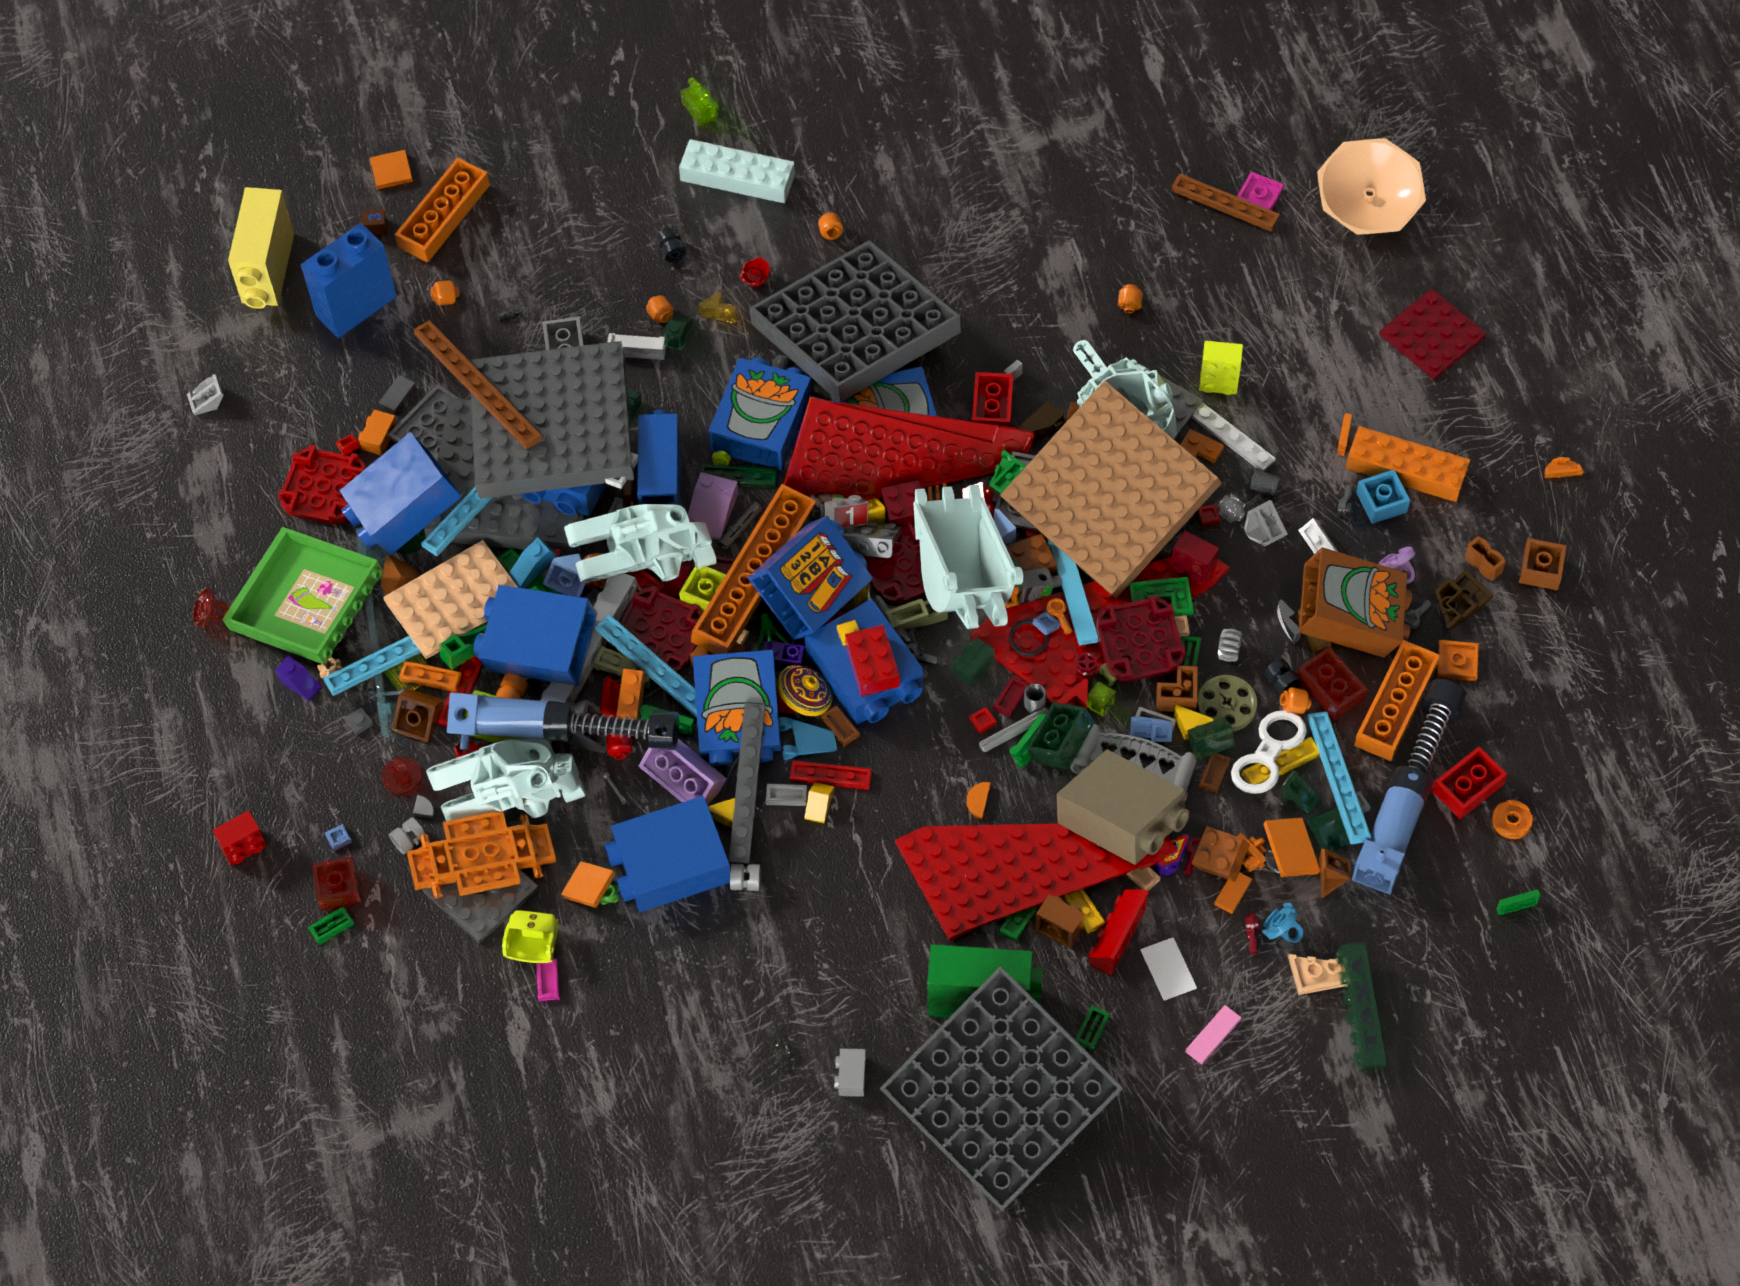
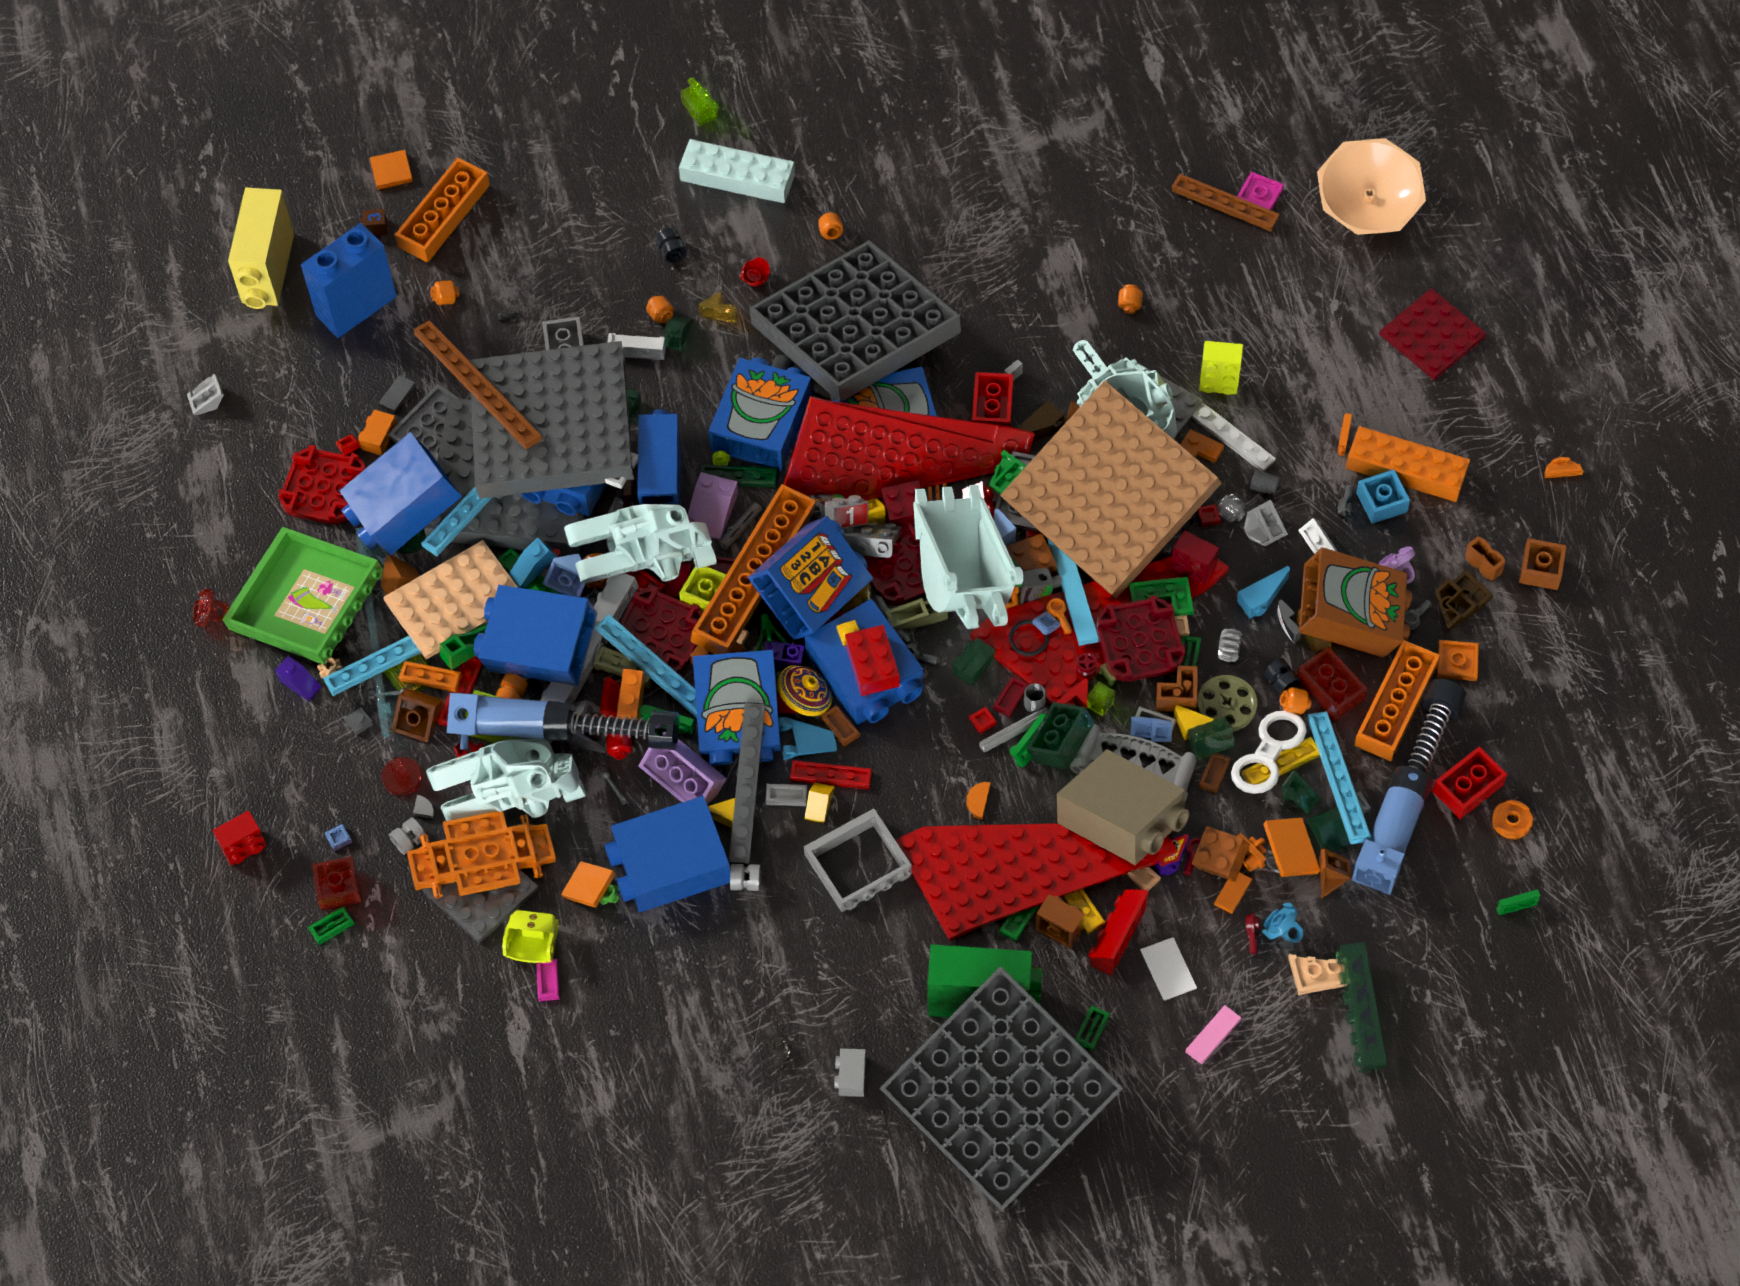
none -> light grey window [804,809,912,912]
none -> dark azure slope [1237,566,1290,619]

